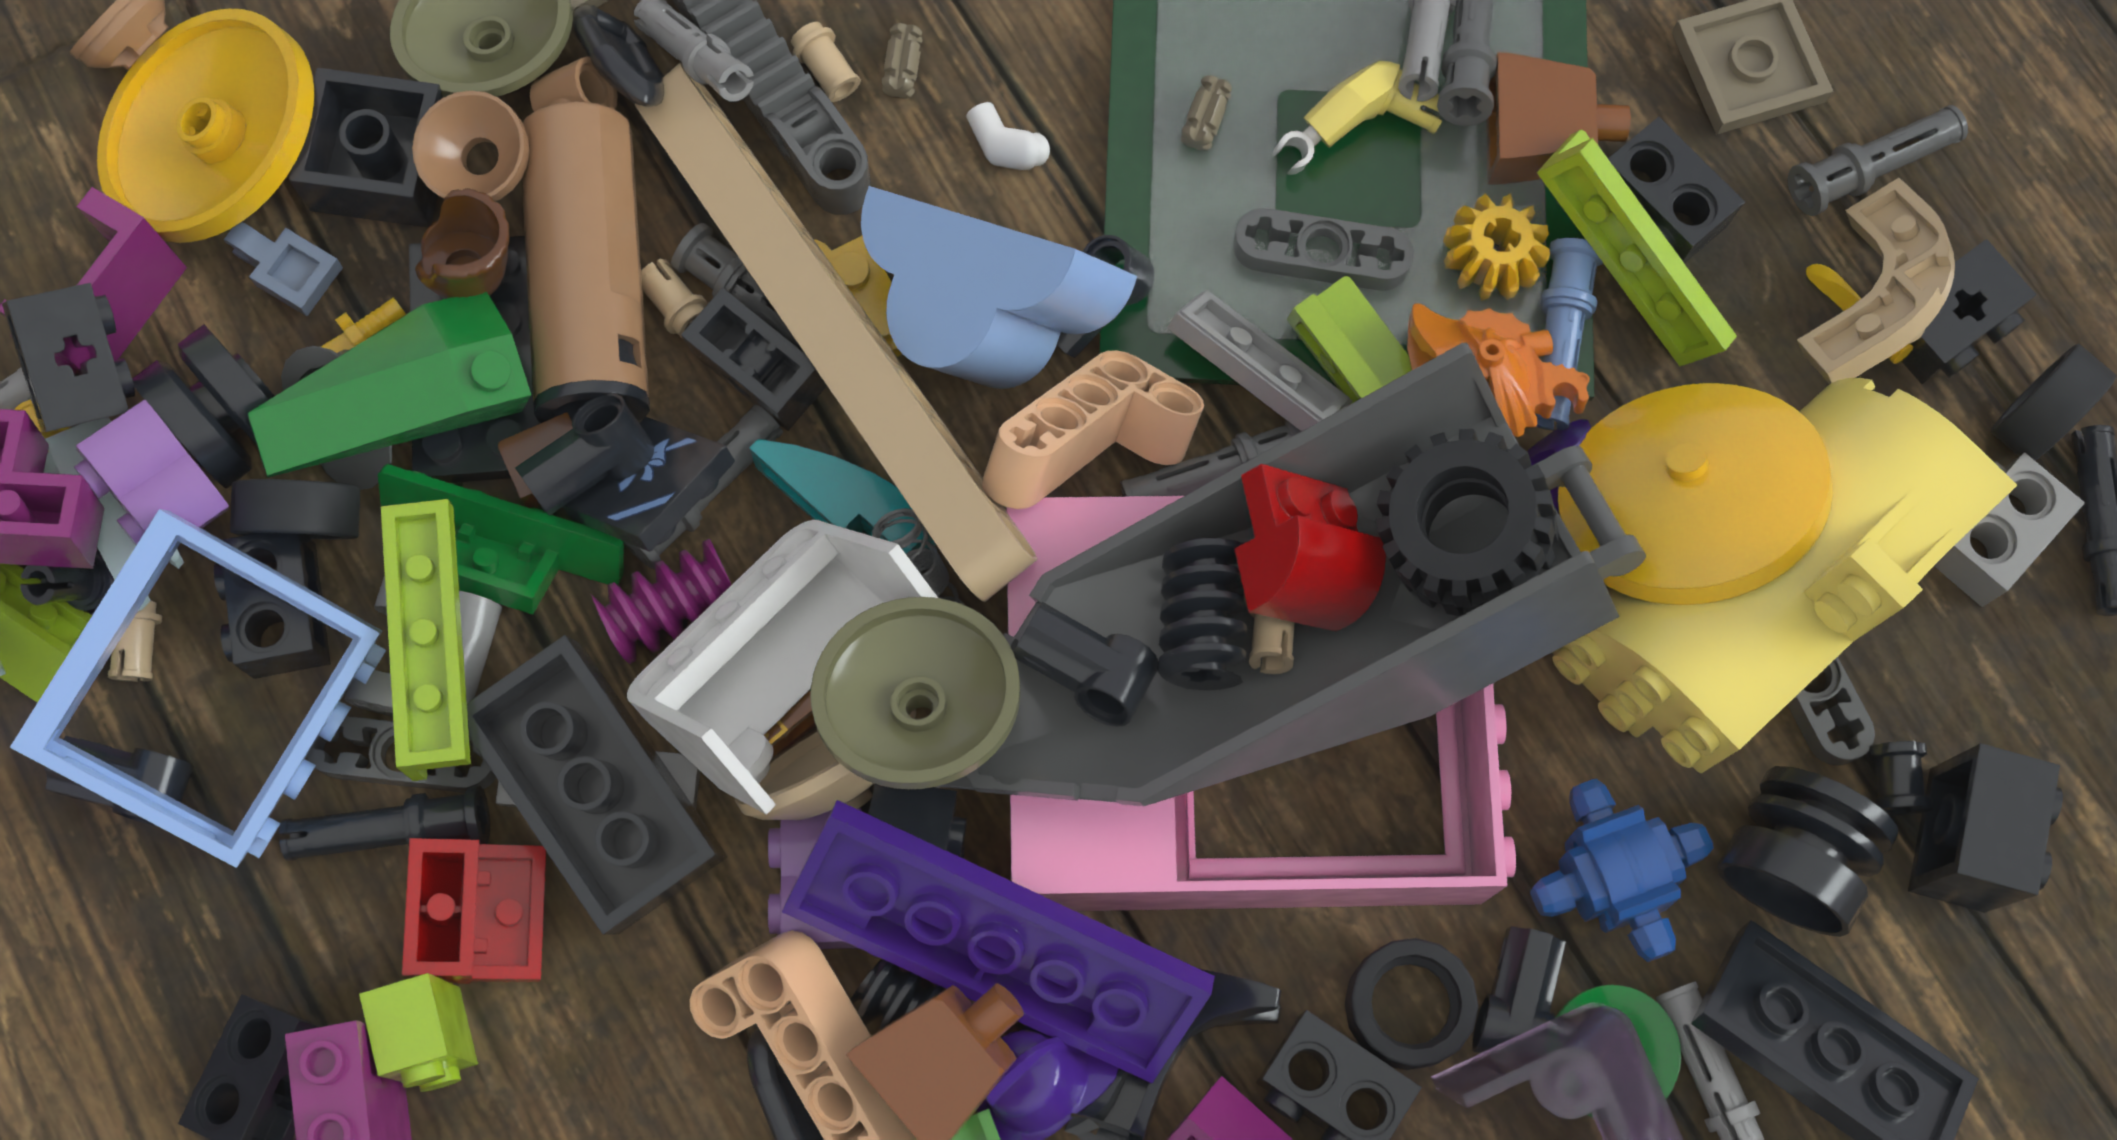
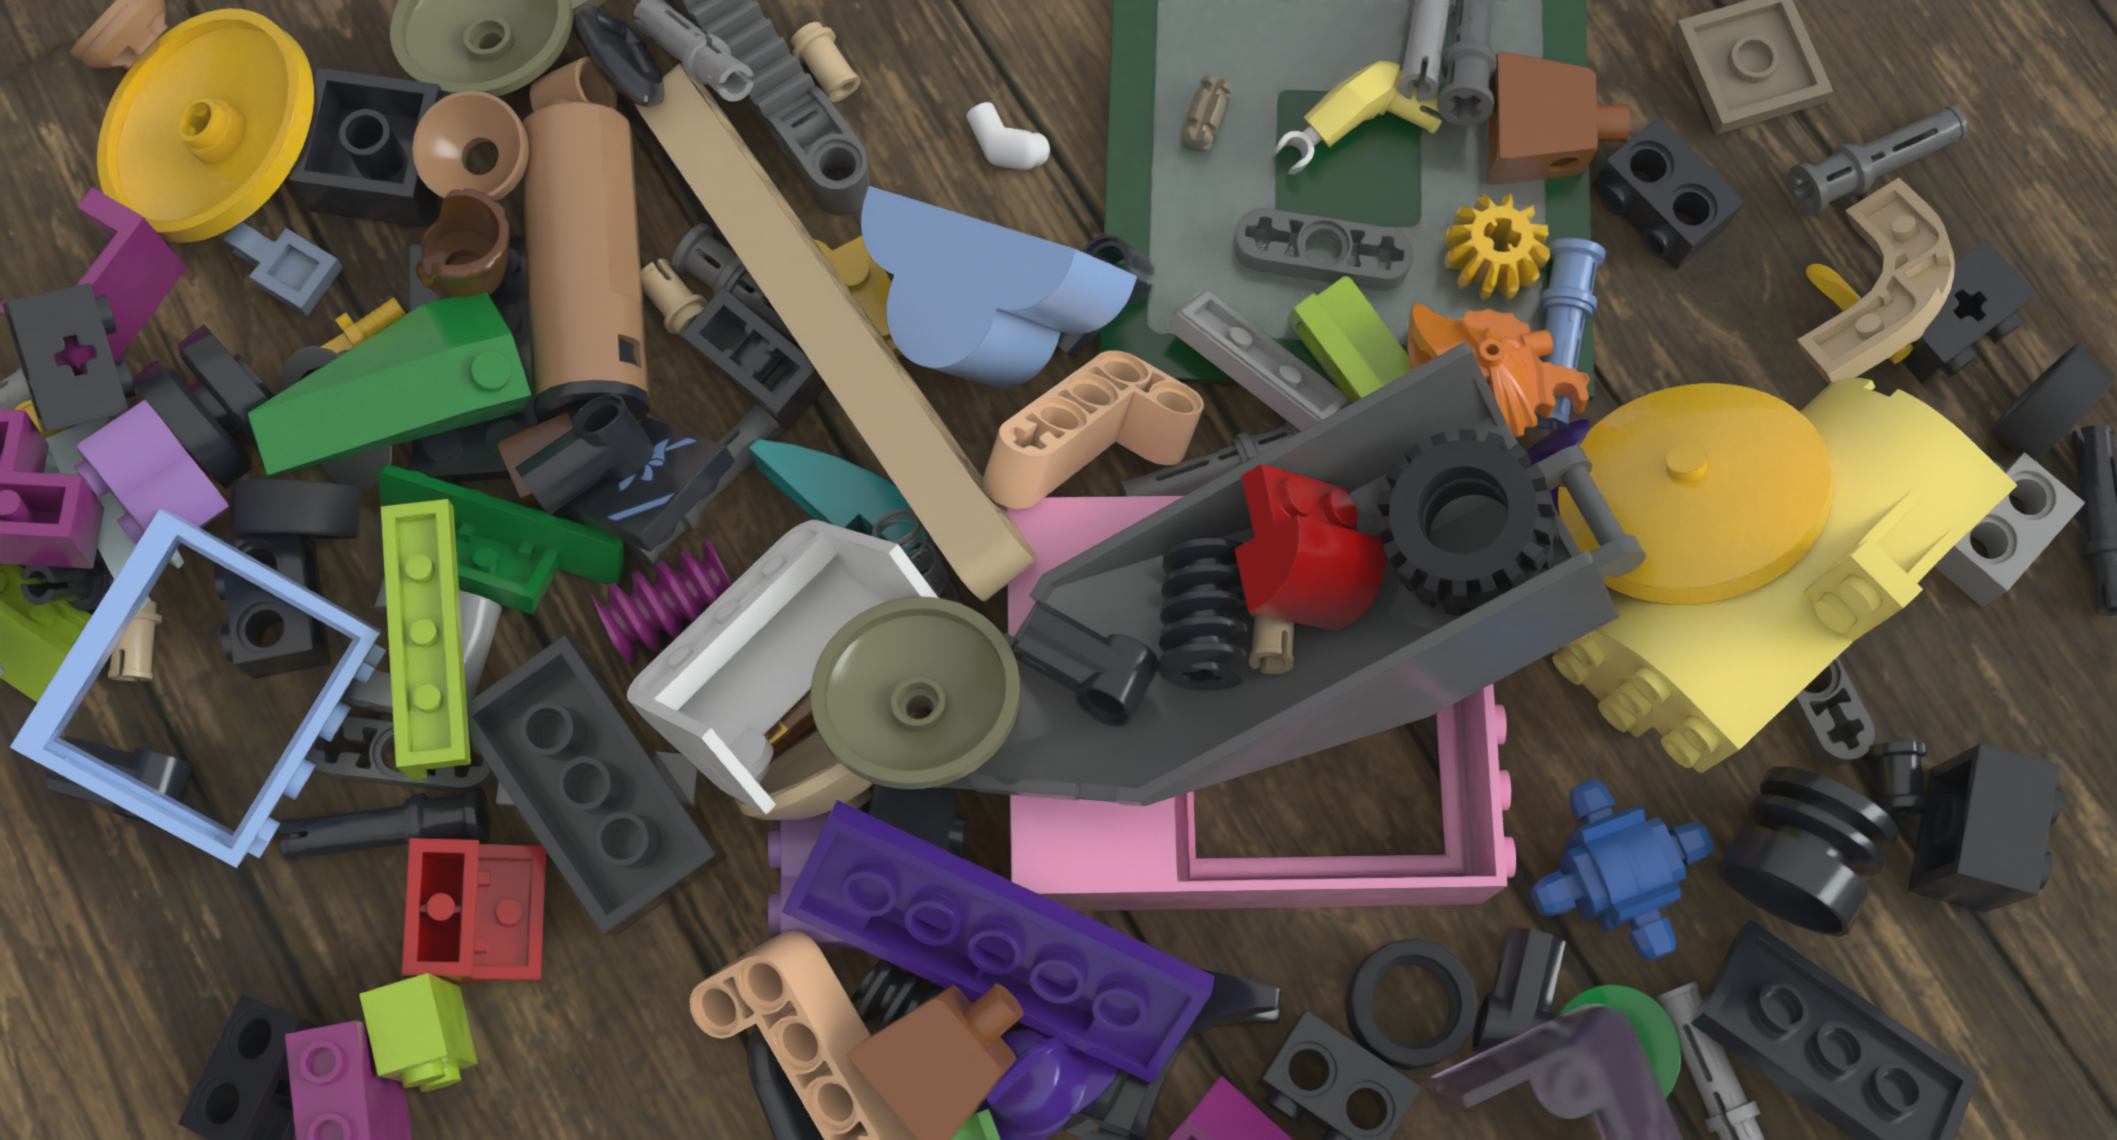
dark tan piece [882,23,922,99] -> none
lime panel [1536,130,1737,367] -> none

